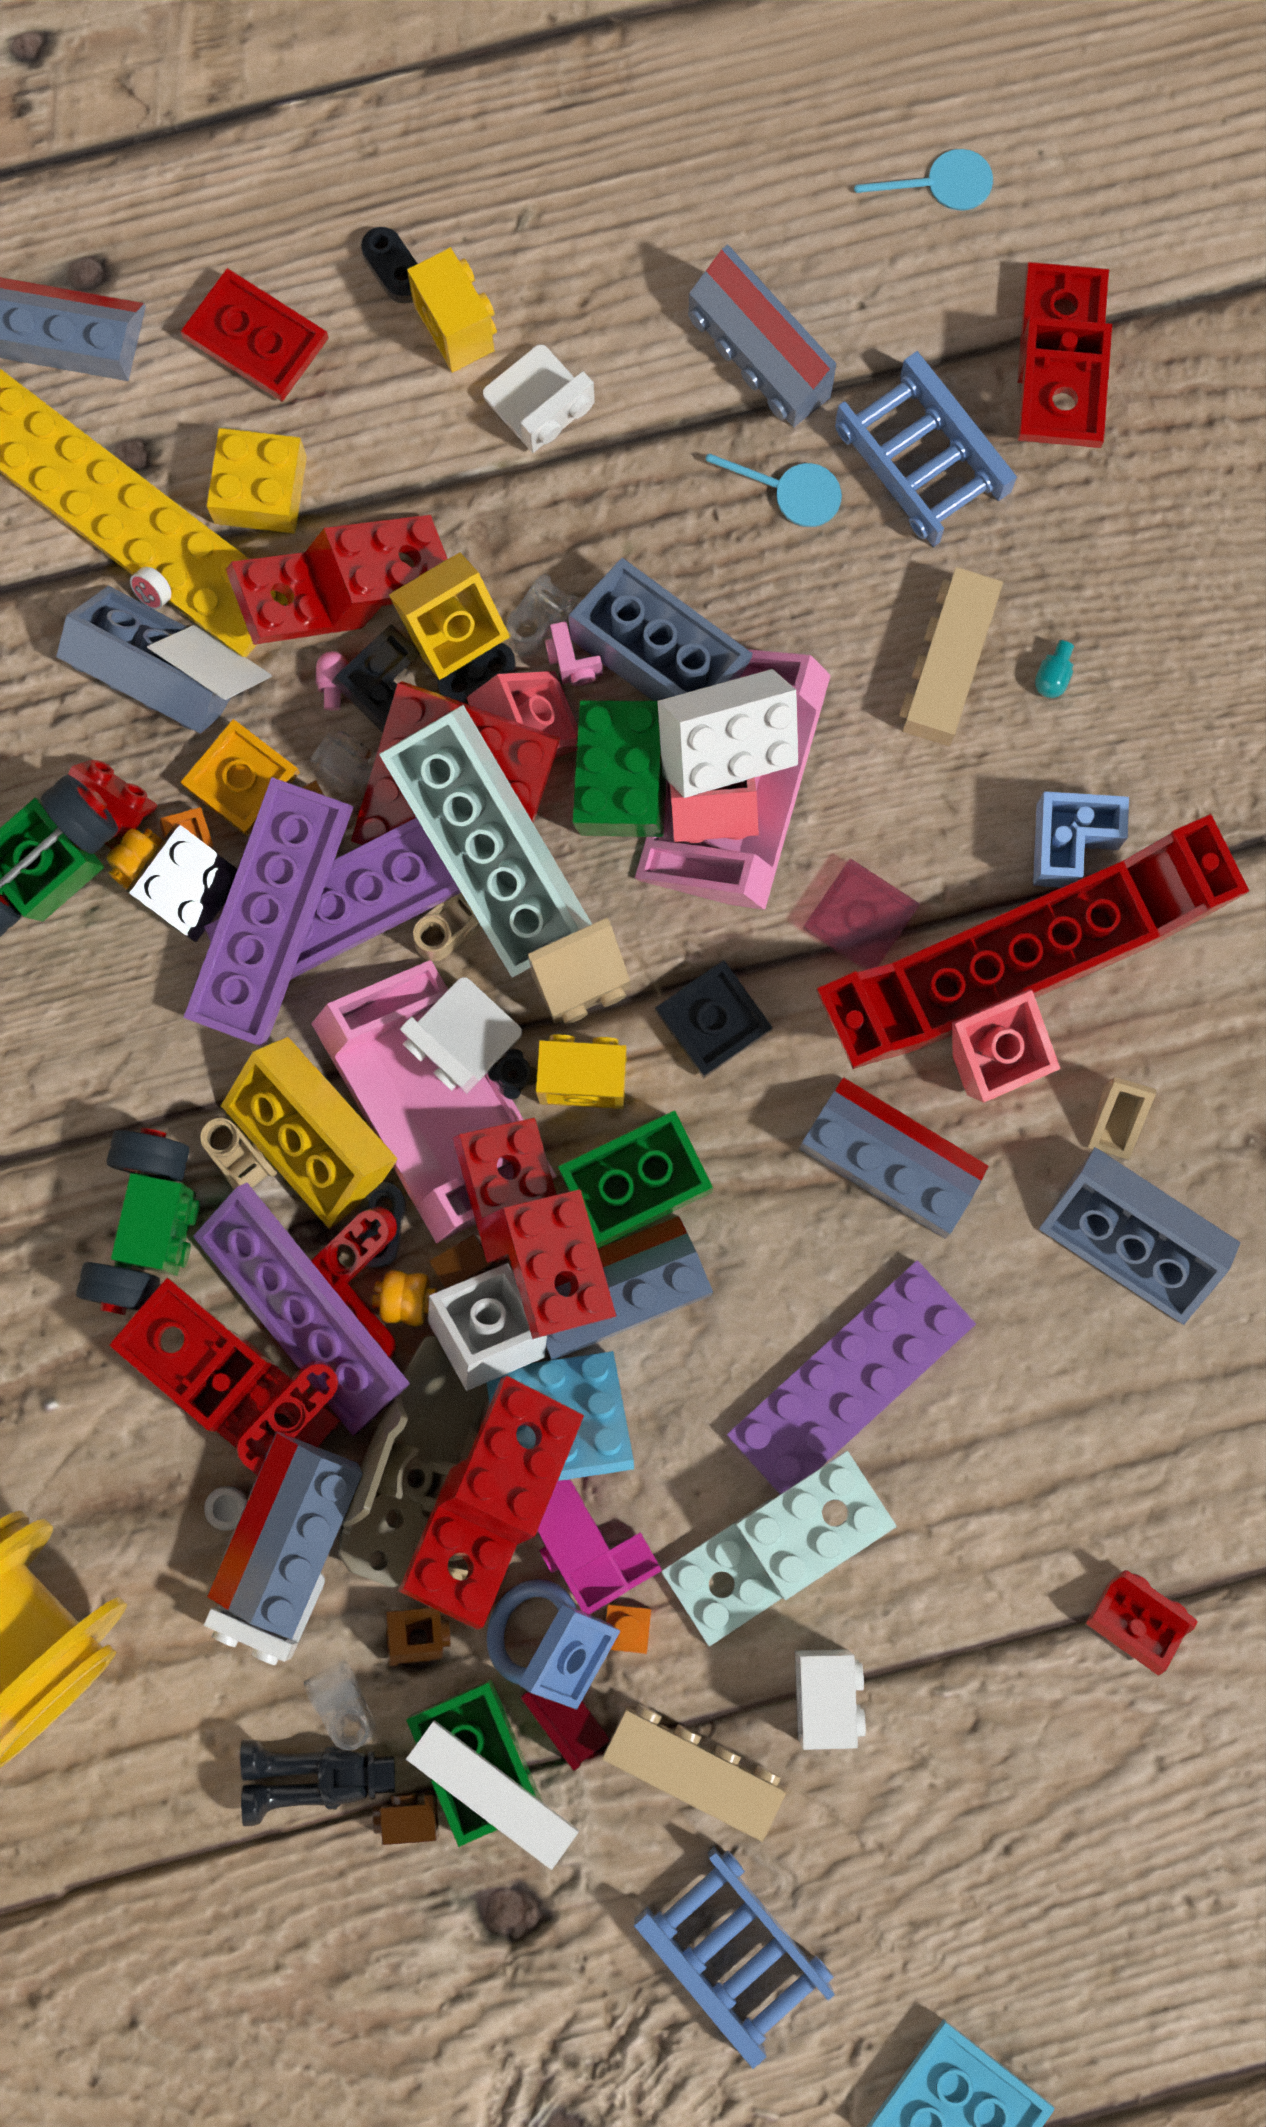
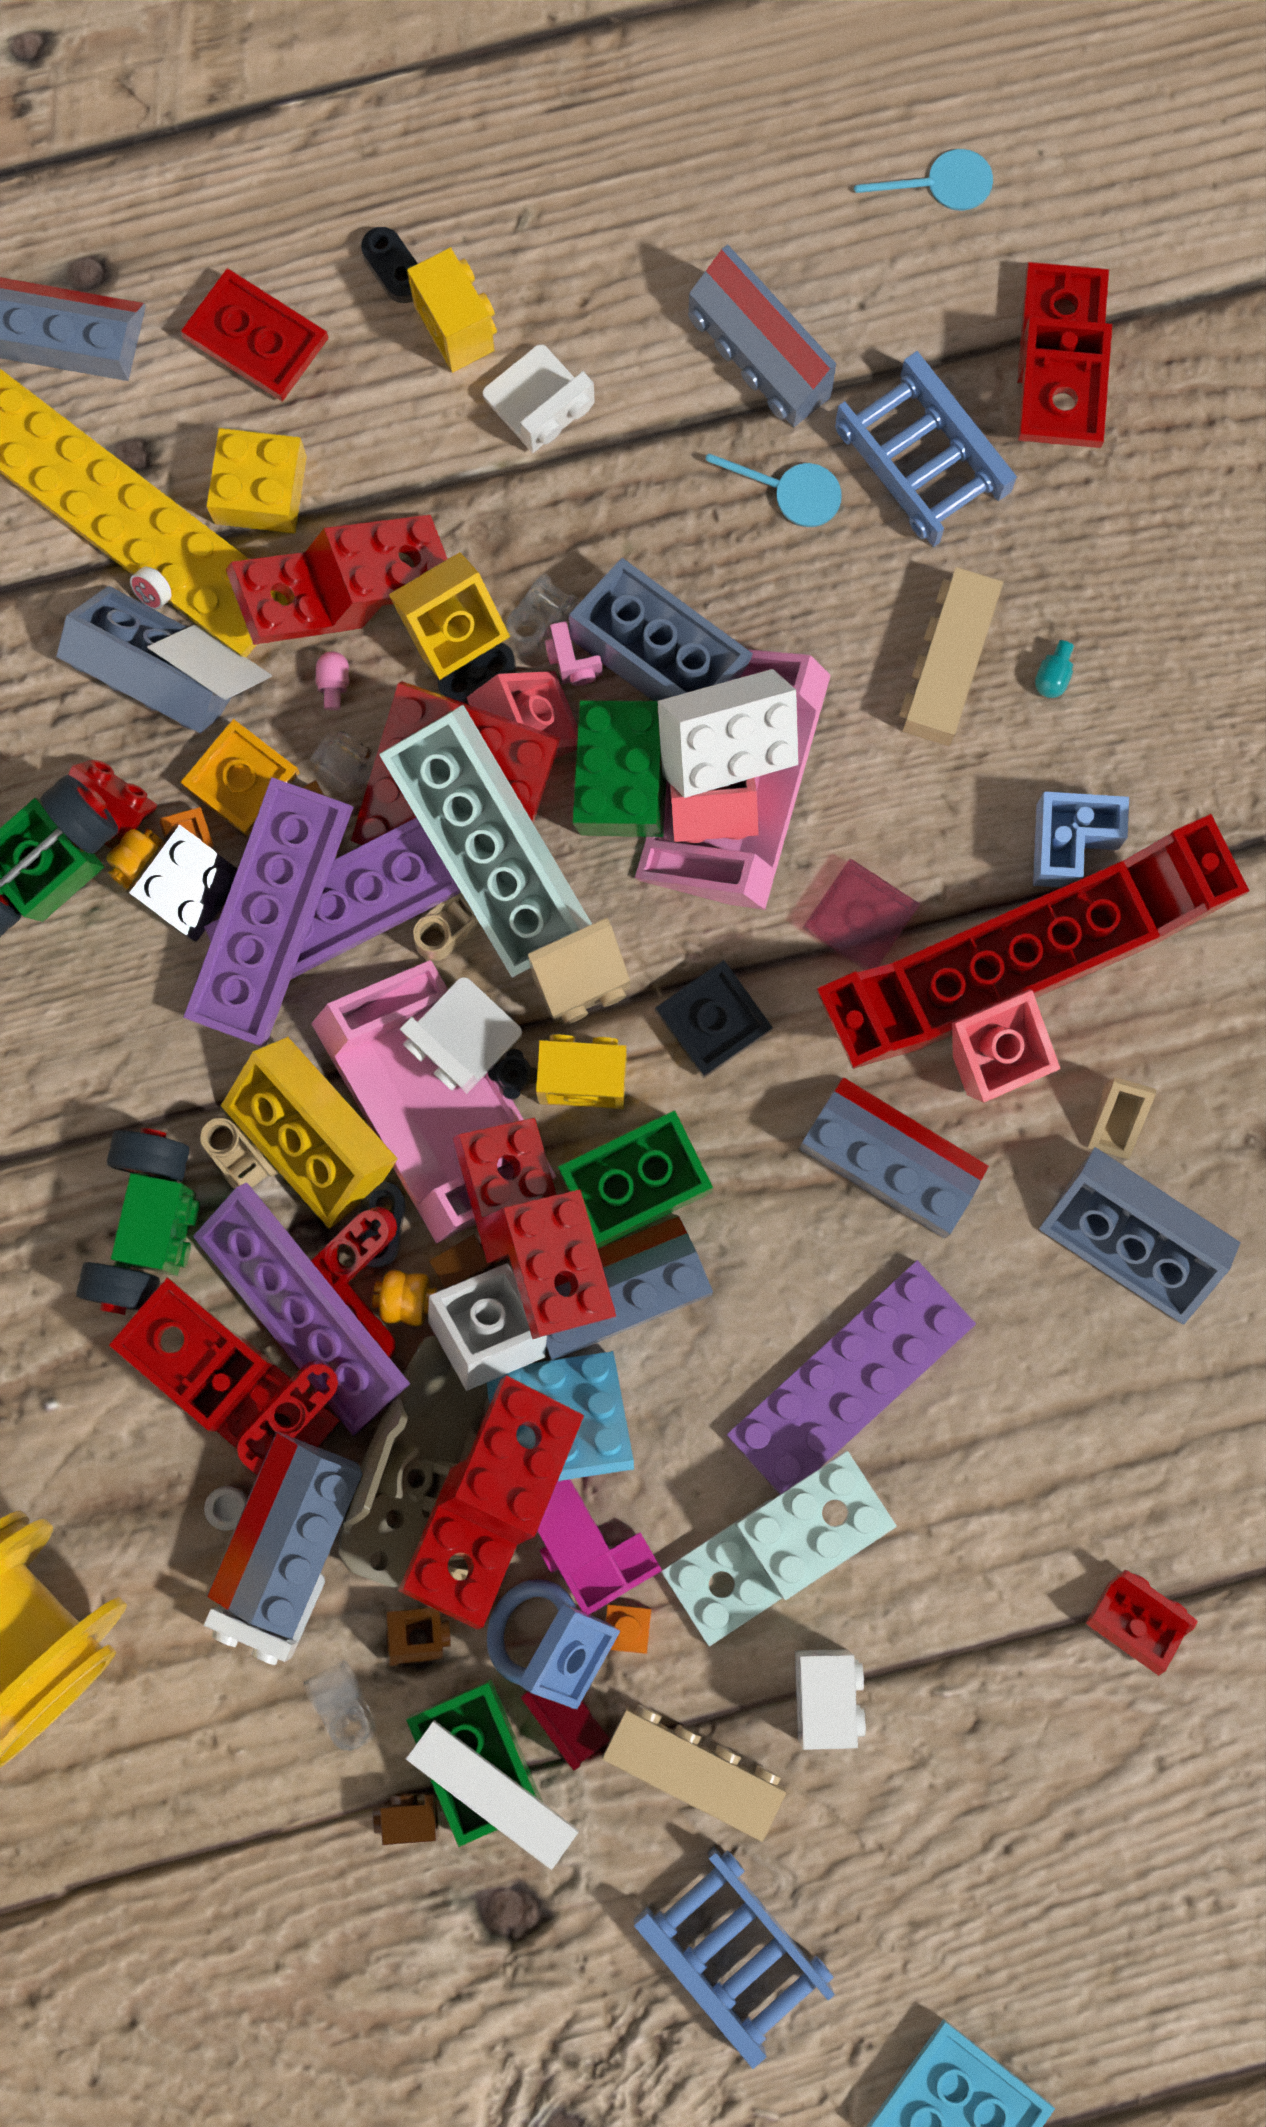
black piece [240,1739,395,1827] -> none
black plate [331,624,420,733] -> none

